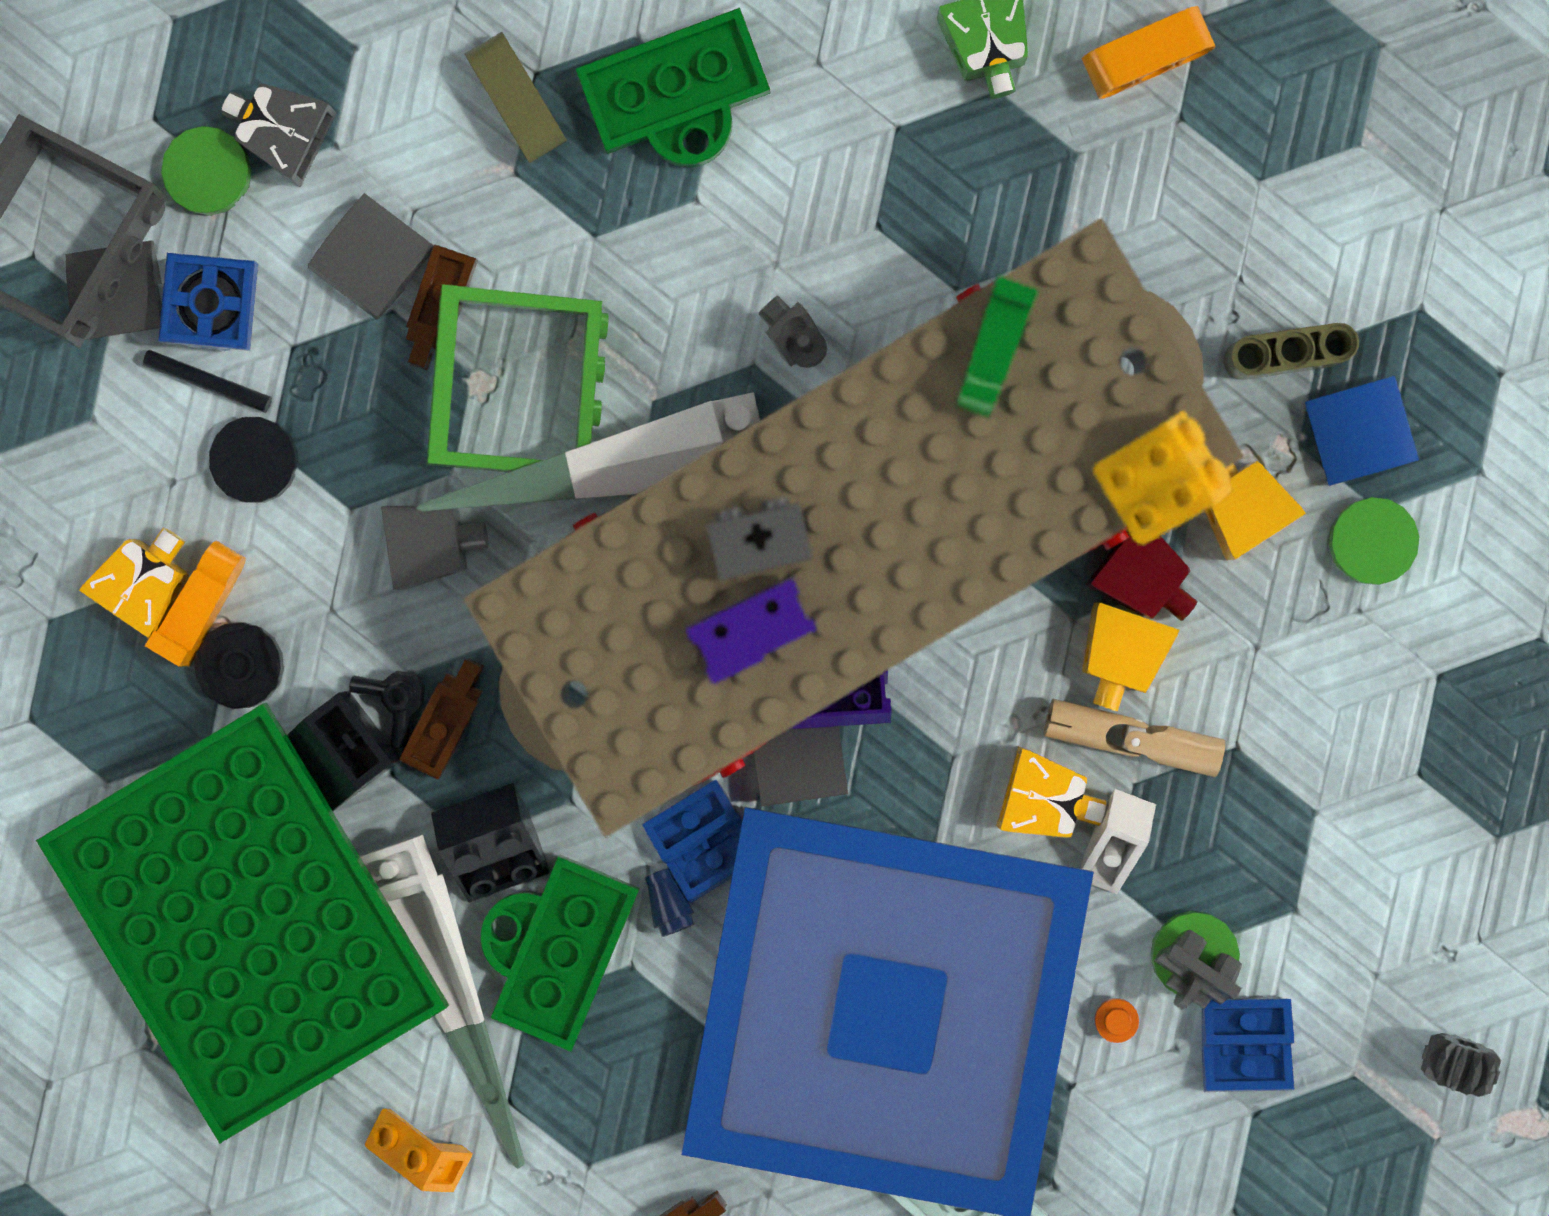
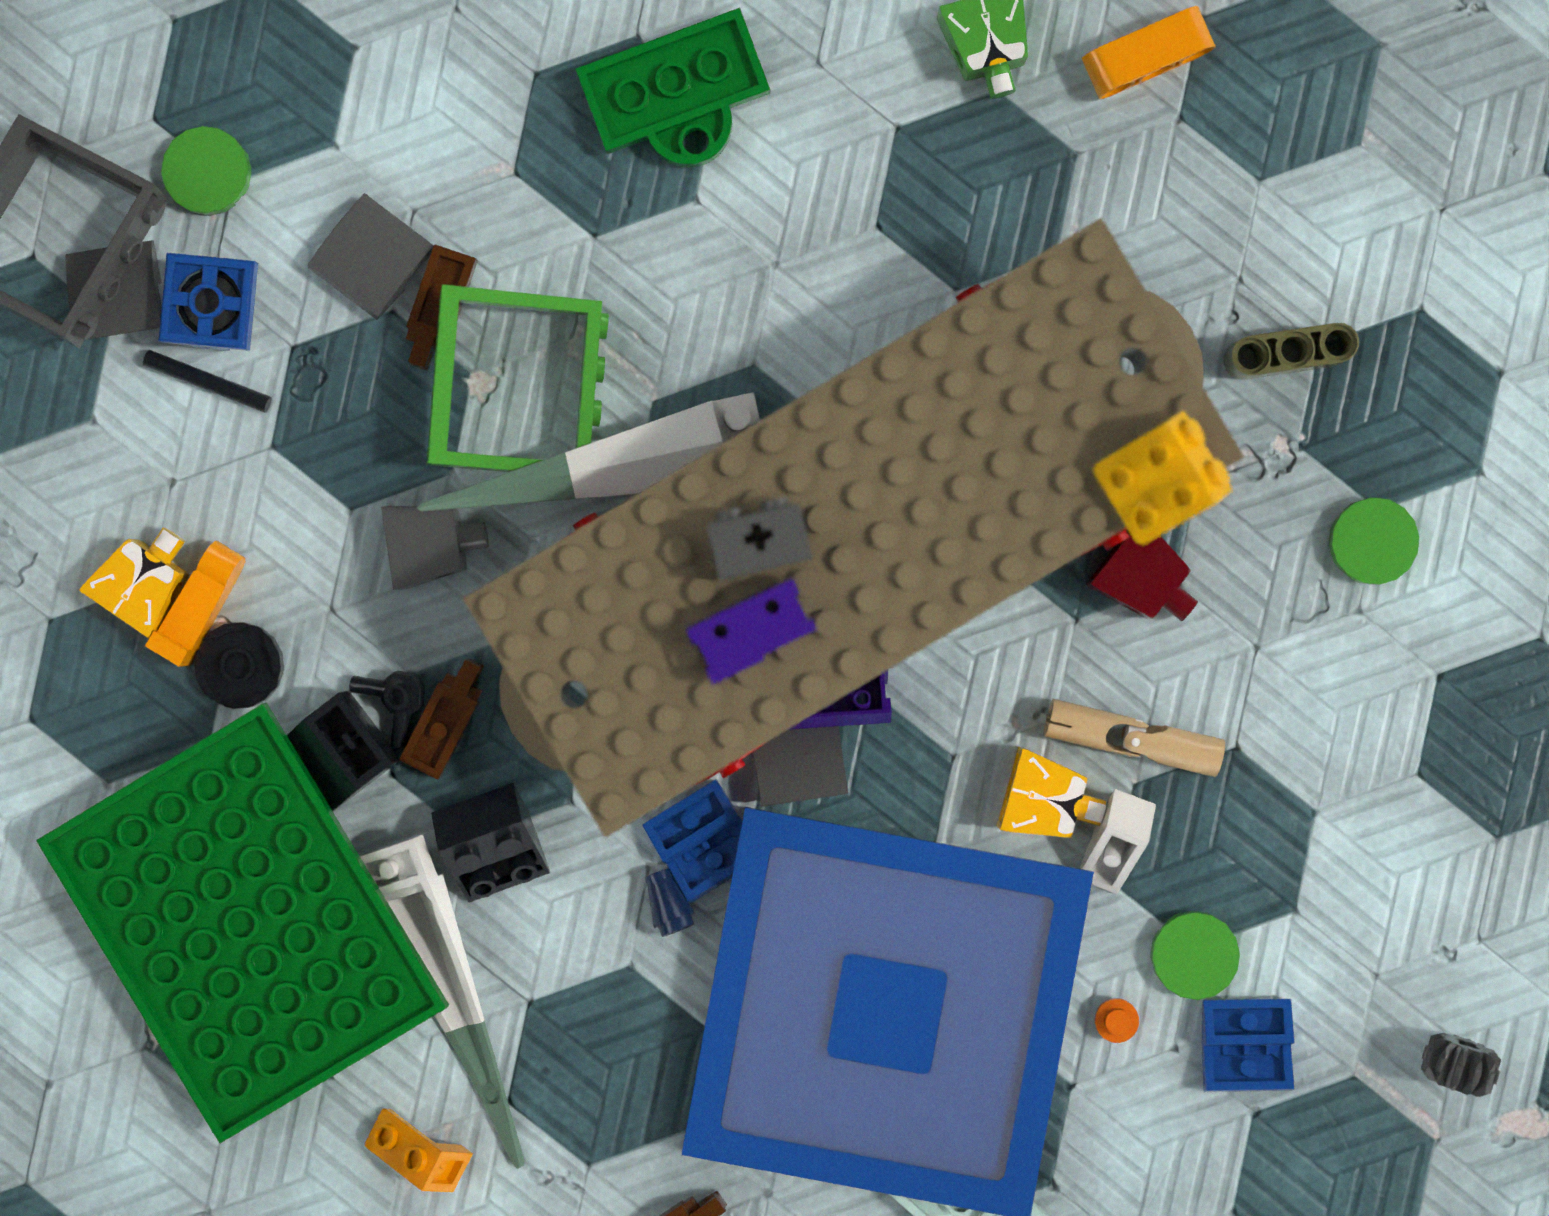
black tile [209,417,298,503] -> none
dark grey torso [222,84,337,187] -> none
olive beam [465,32,567,164] -> none
green plate [480,855,640,1052] -> none
dark grey hips [758,295,827,368] -> none
green leg [956,275,1039,418] -> none
yellow torso [1082,603,1179,712] -> none
dark grey hips [1154,930,1242,1010] -> none
yellow torso [1205,461,1306,561] -> none
blue slope [1305,376,1420,486] -> none

